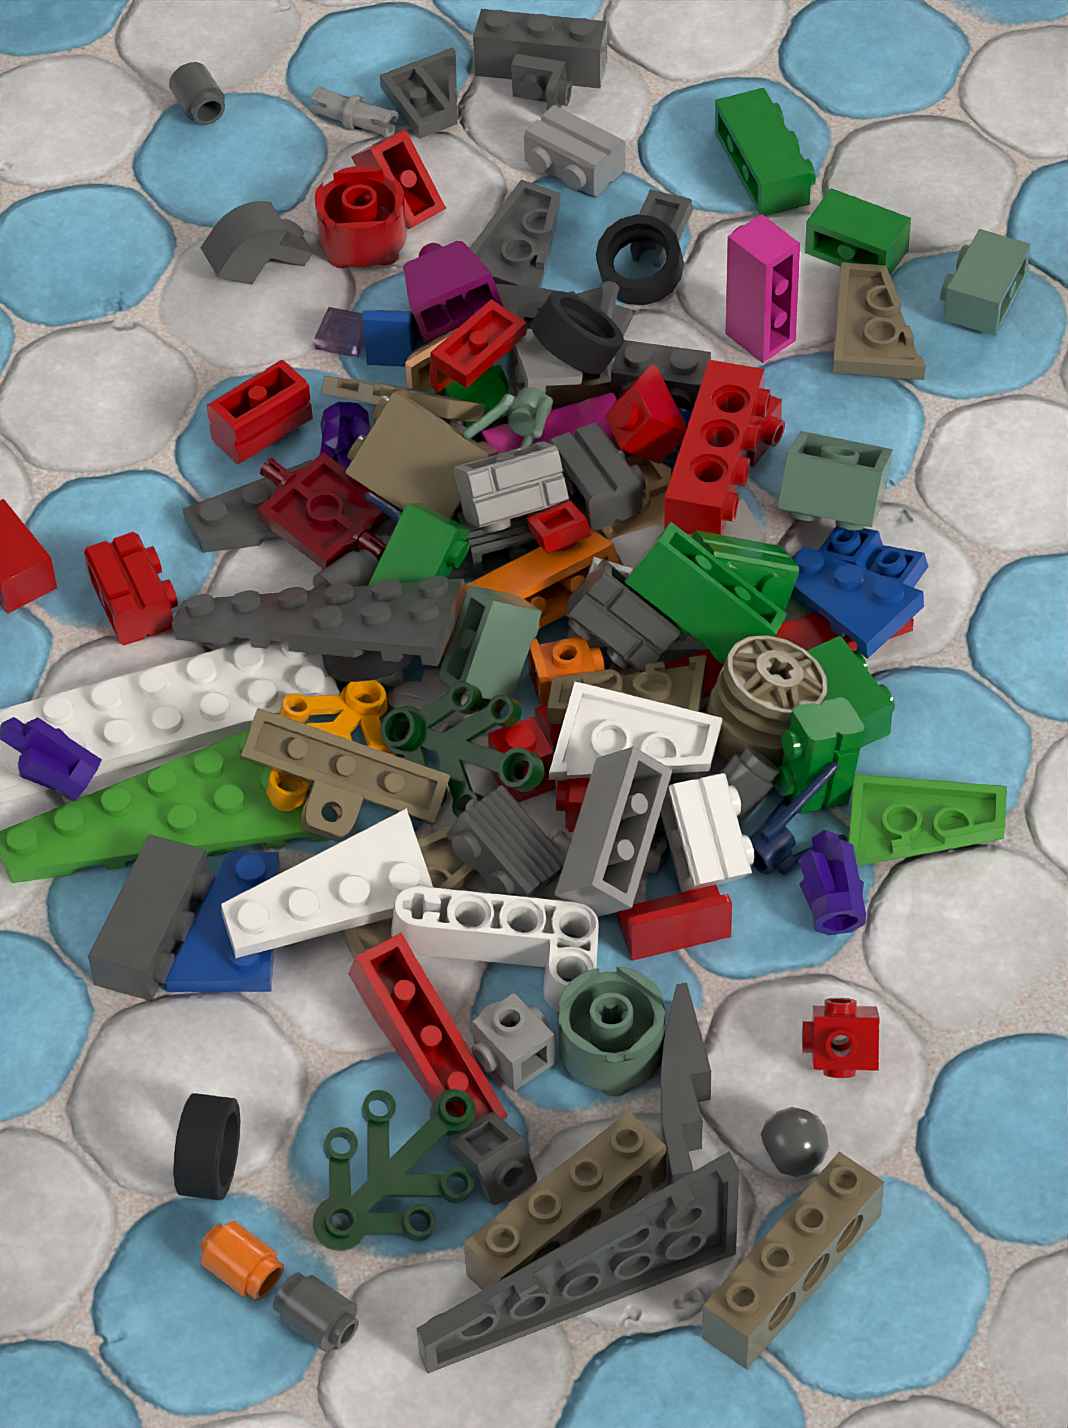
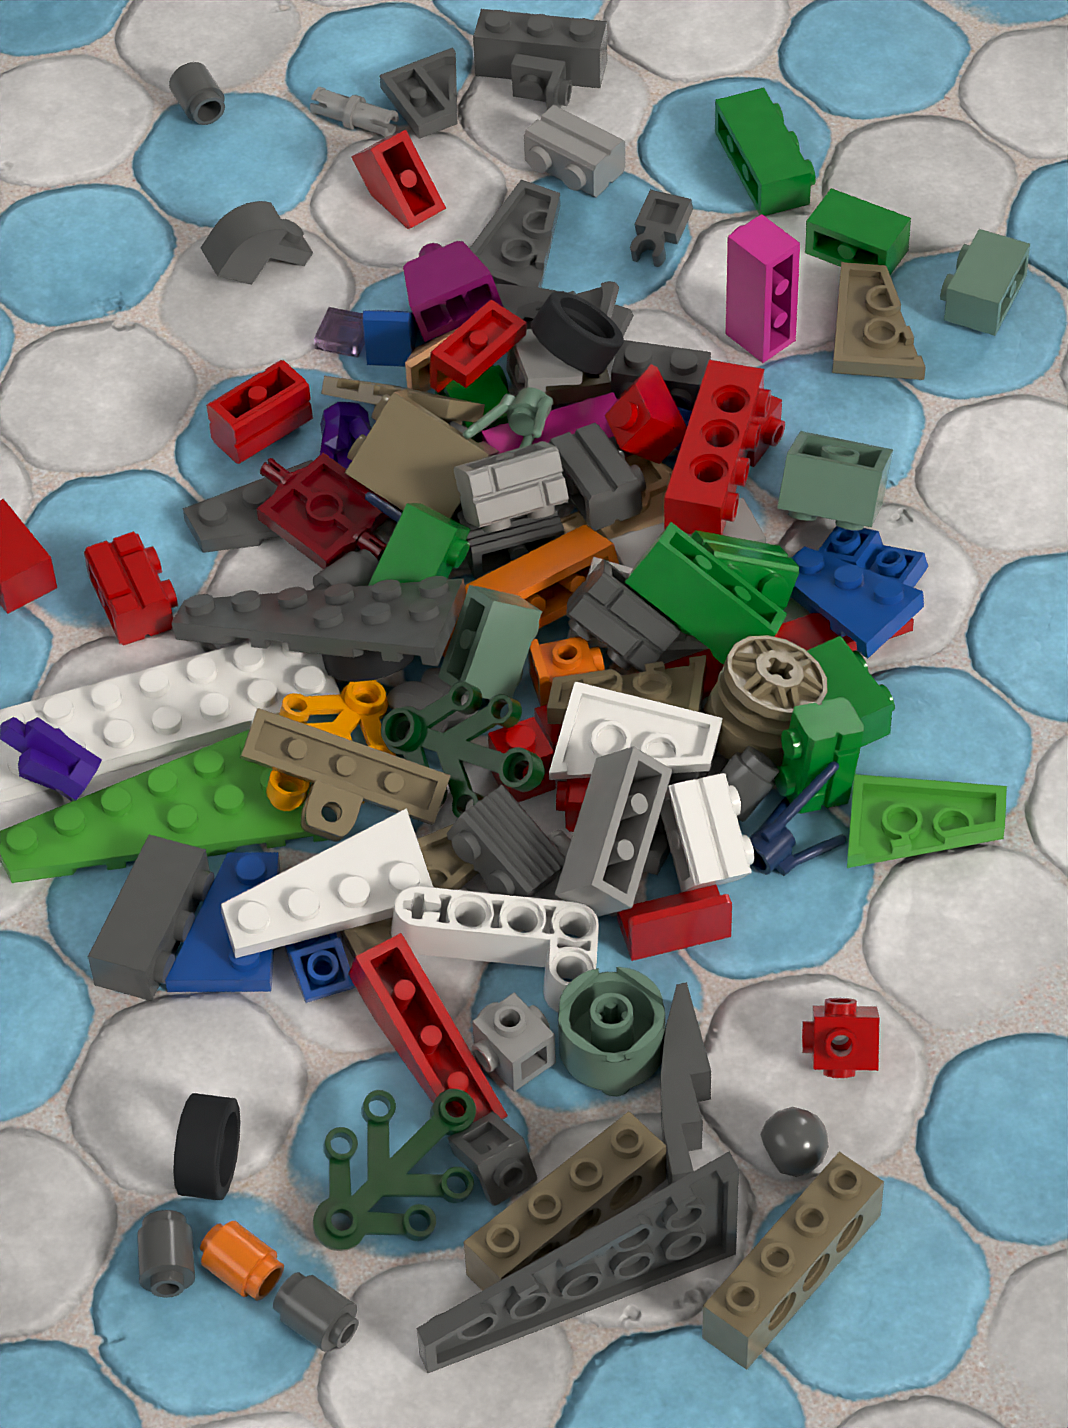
red brick [314,166,407,268] -> none
red plate [526,500,591,554] -> none
black tyre [596,214,684,305] -> none
dark purple rock [798,830,866,935] -> none
none -> dark grey brick [137,1210,195,1298]
none -> blue slope [284,932,356,1003]

